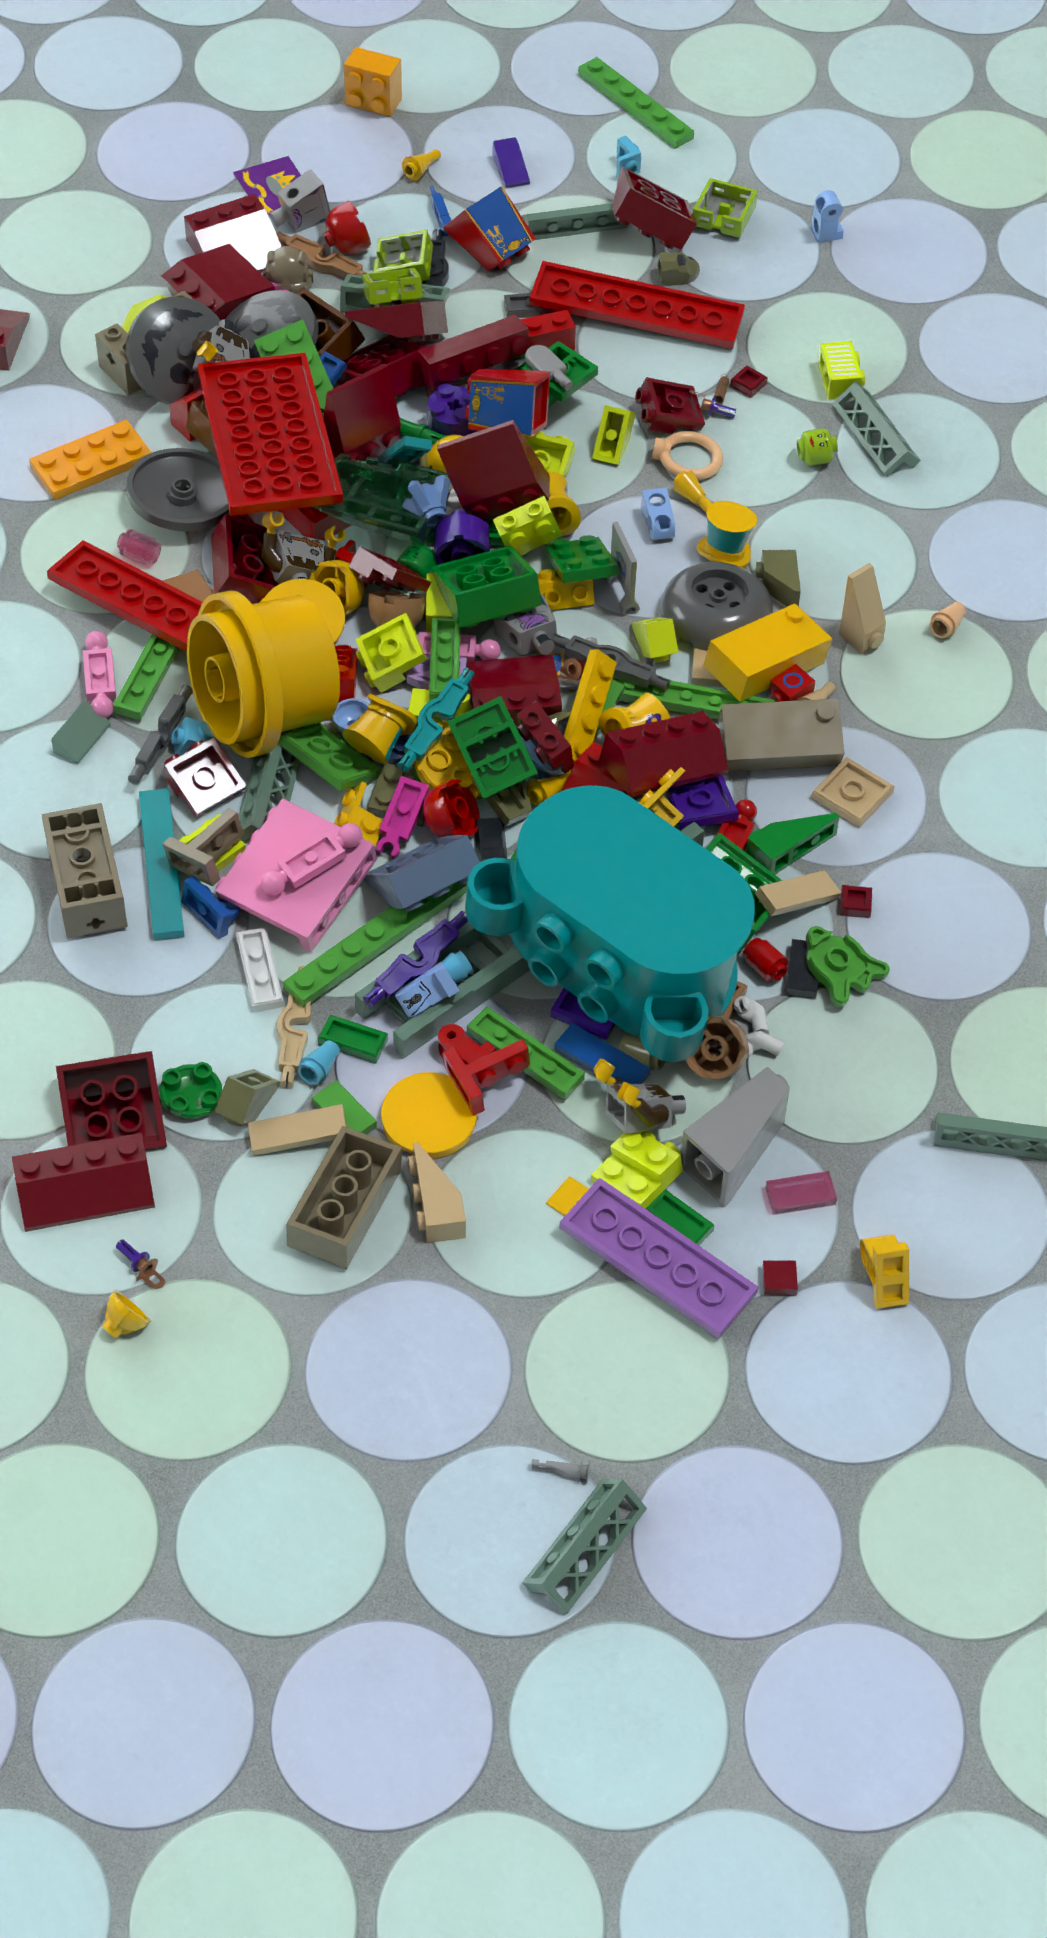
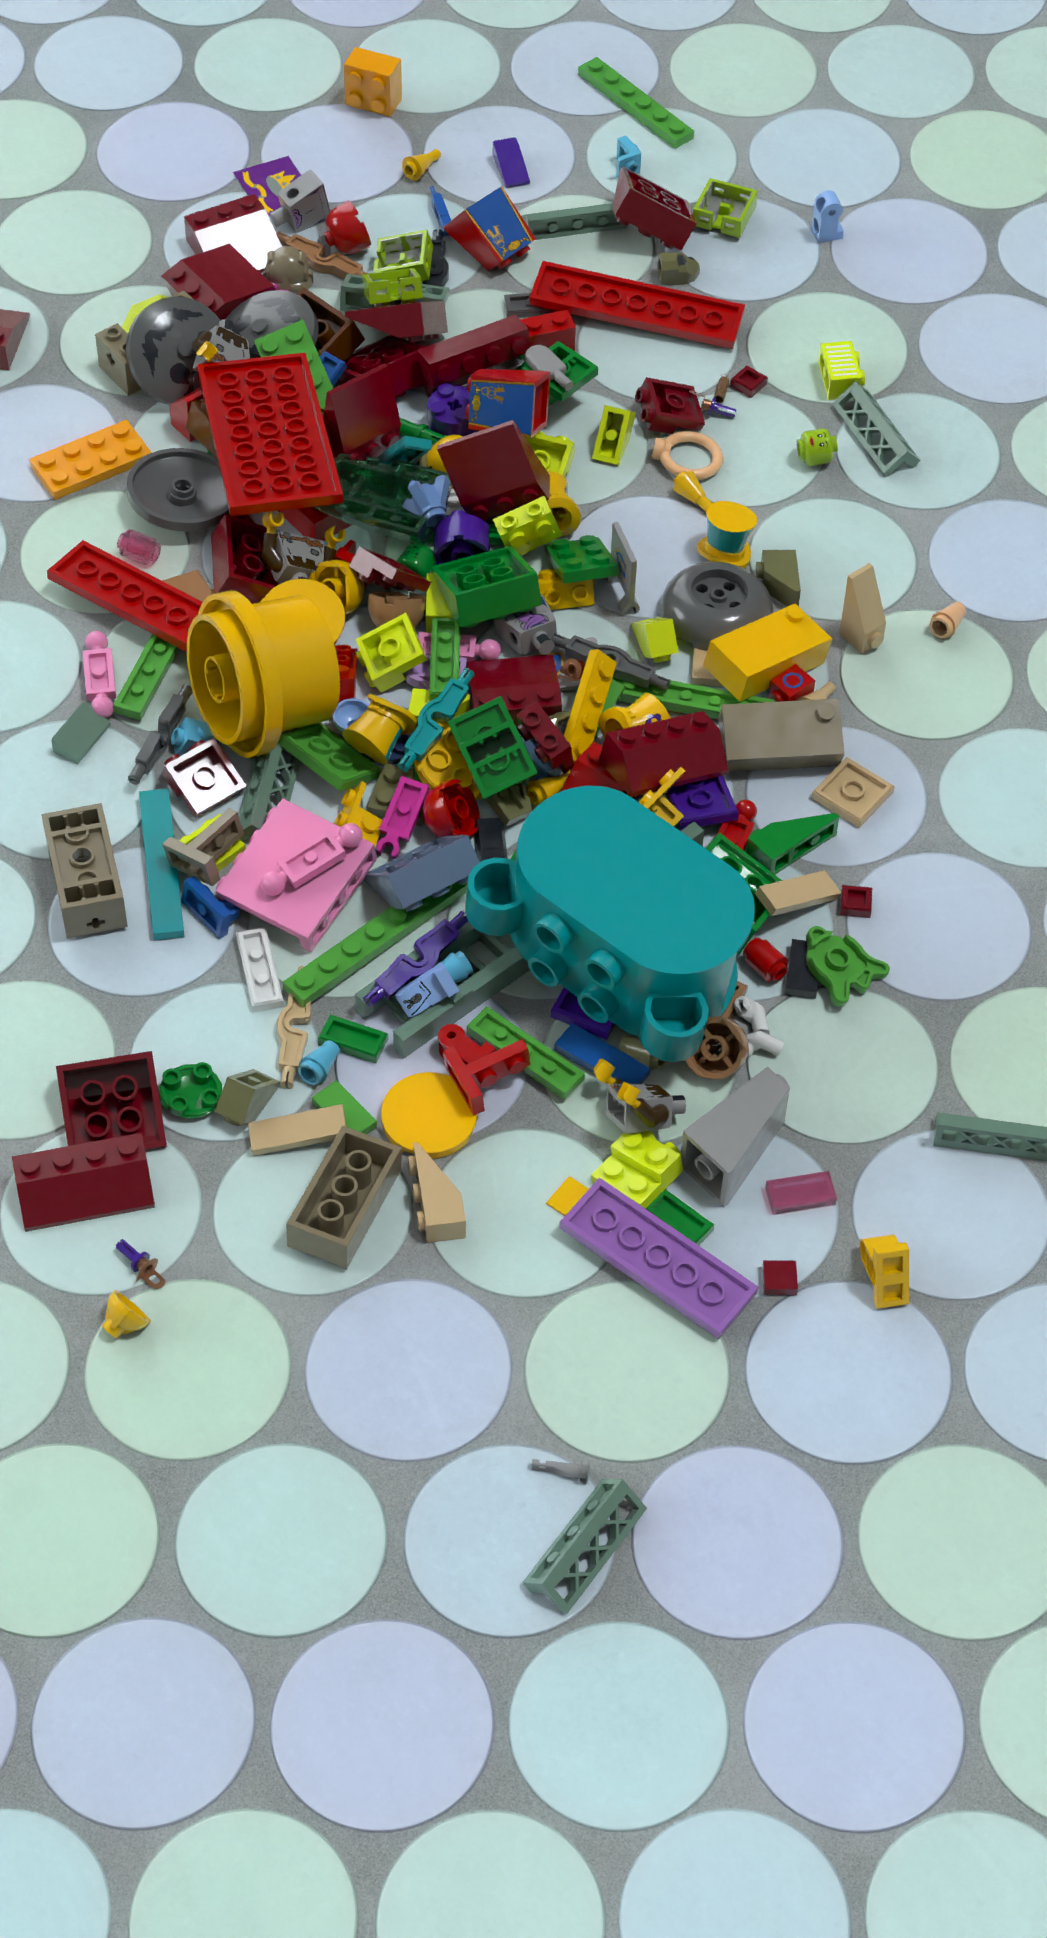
light blue leg [641,487,675,540] -> none

